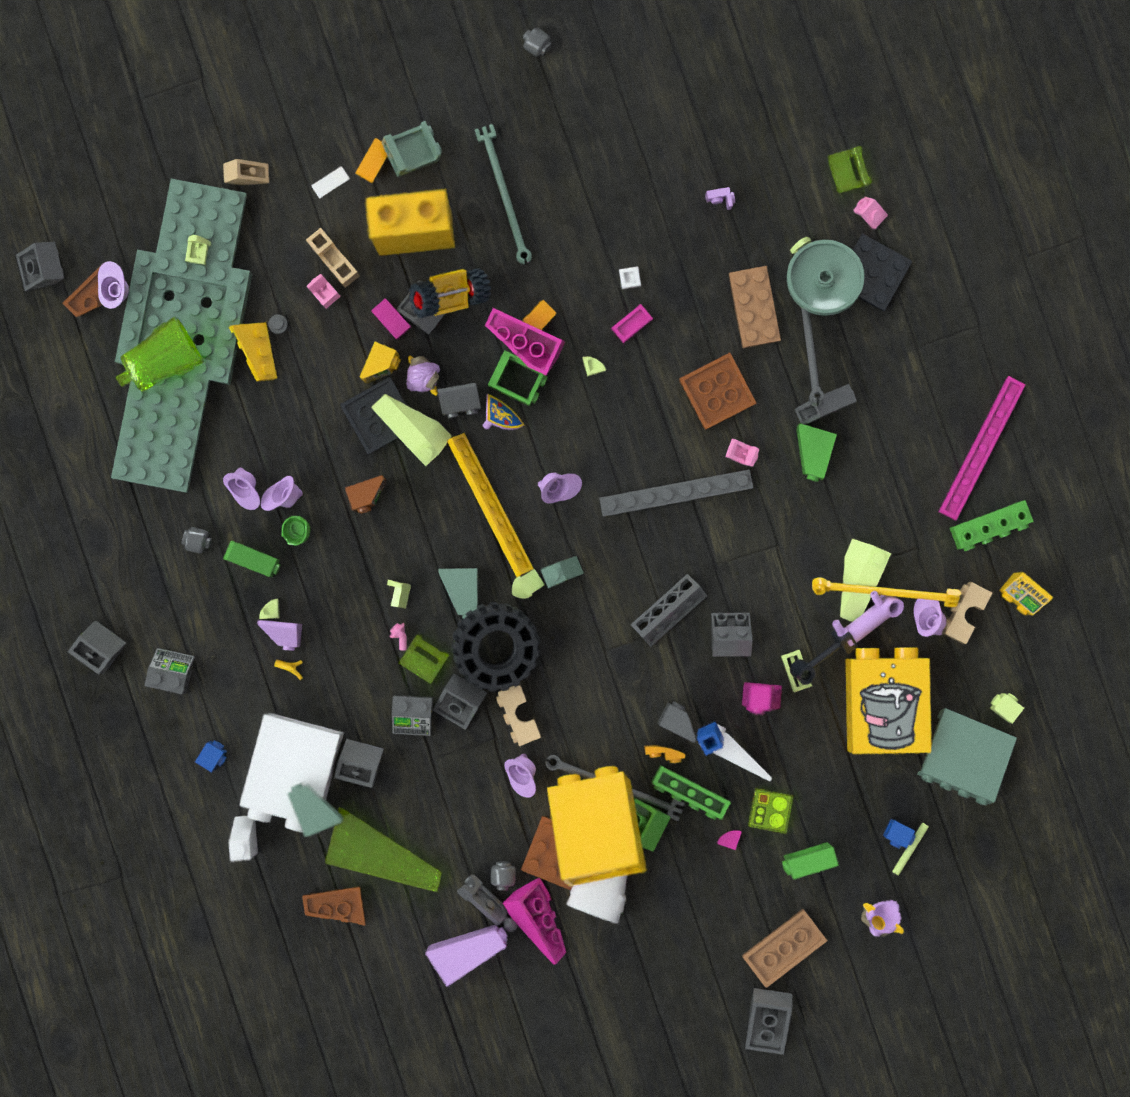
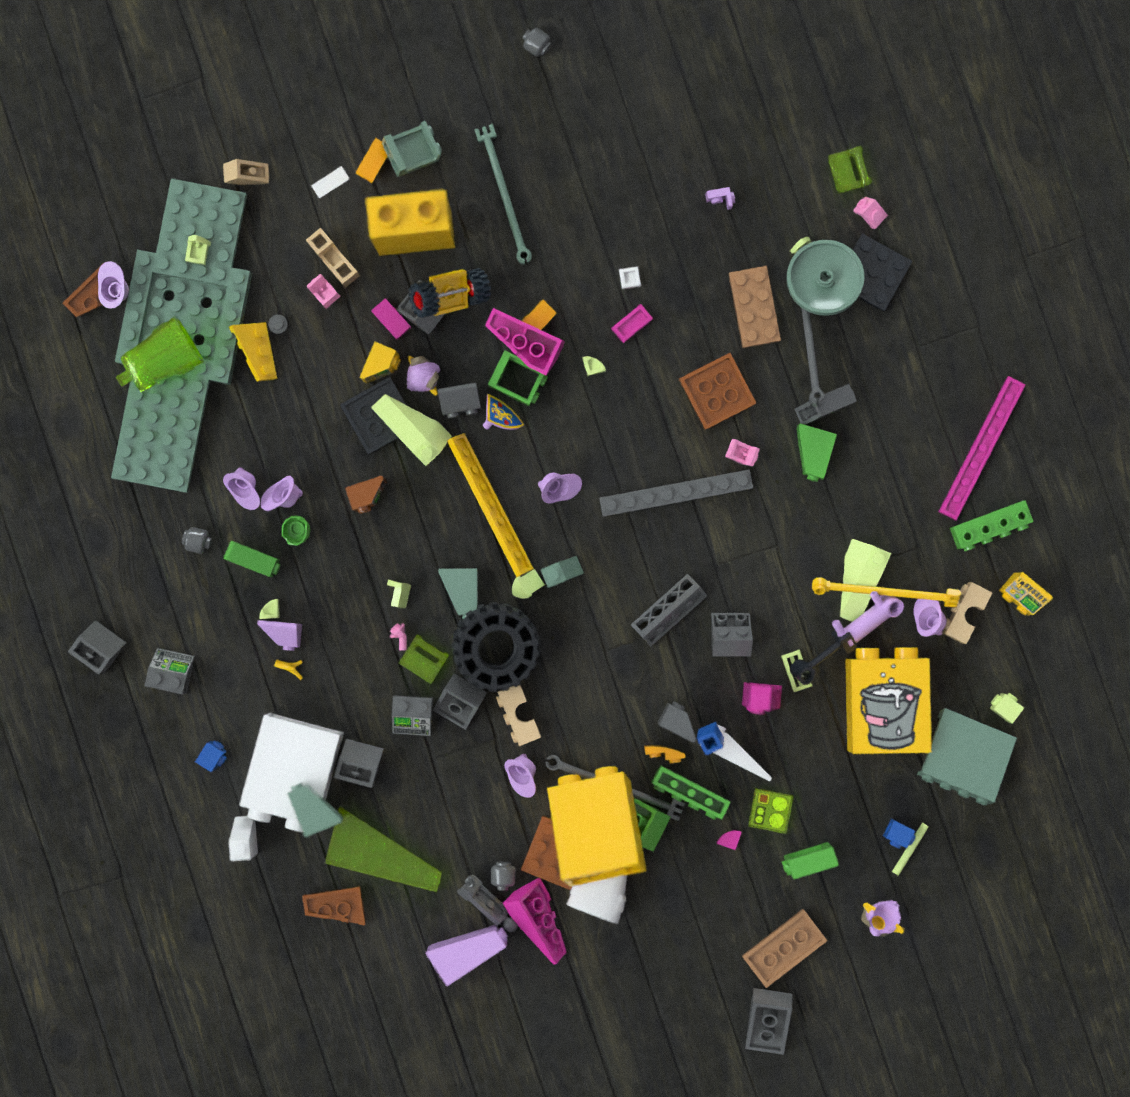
dark grey slope [16,242,64,291] -> none

